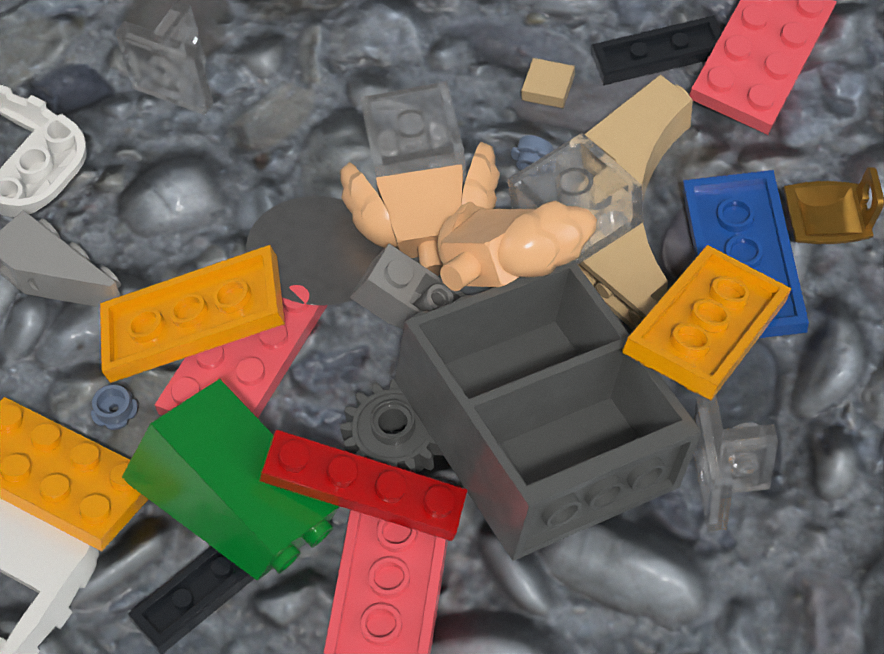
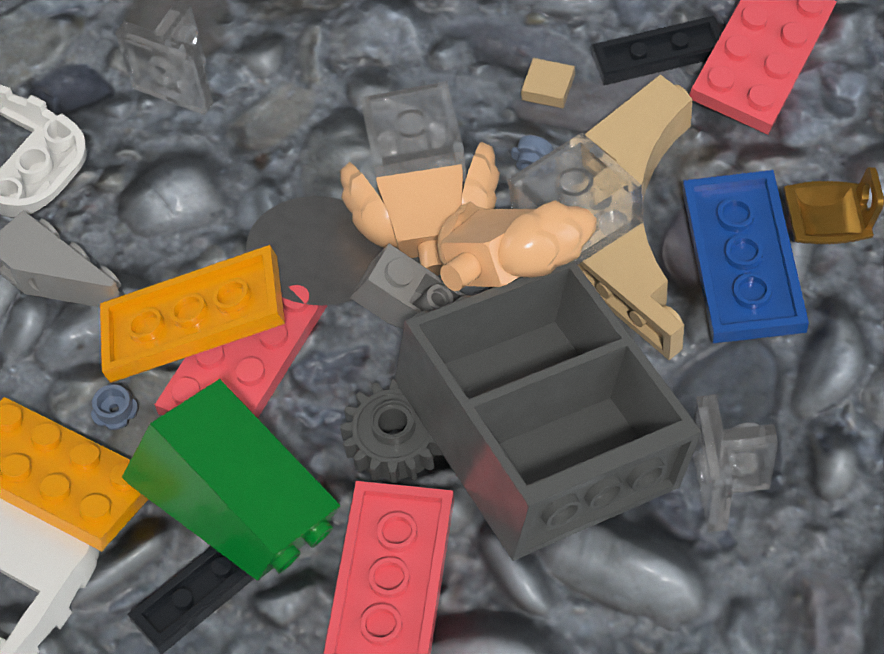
red plate [259,429,468,541] -> none
light orange plate [622,245,792,400] -> none

